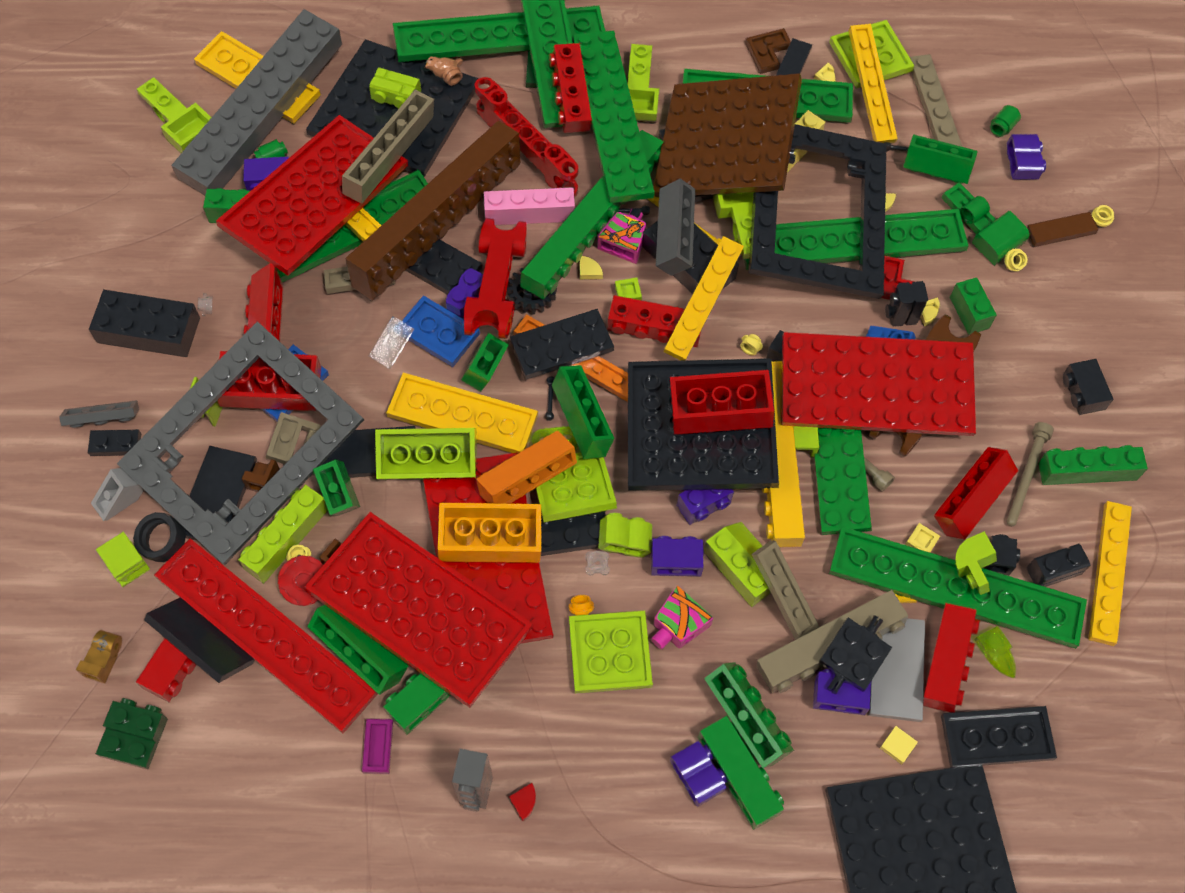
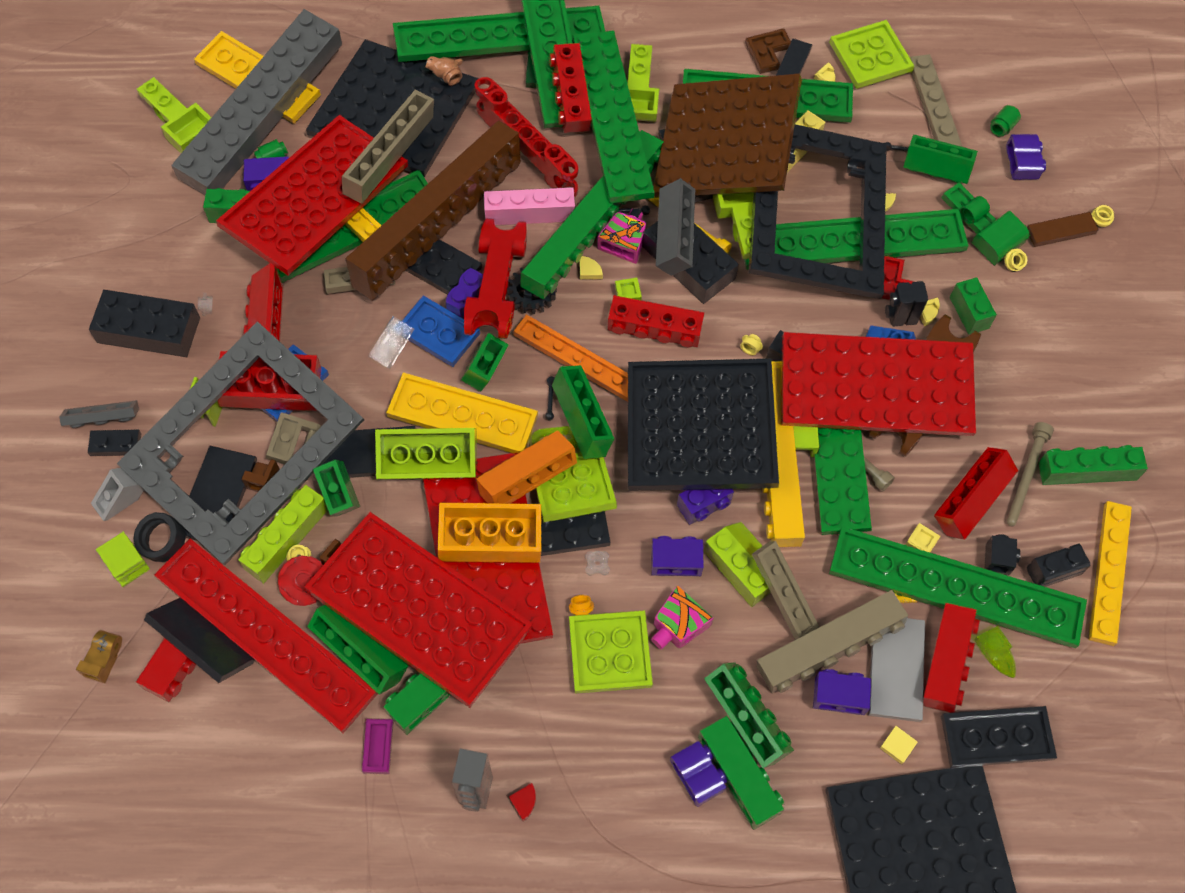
dark green plate [96,698,168,770] -> none
lime brick [370,68,421,108] -> none
black plate [510,308,614,380] -> none
lime brick [599,513,652,558] -> none
yellow plate [664,236,744,361] -> none
red brick [670,370,774,434] -> none
black plate [819,615,892,694] -> none
yellow plate [848,24,898,143] -> none
lime brick [956,531,997,595] -> none
black brick [1062,359,1114,415] -> none

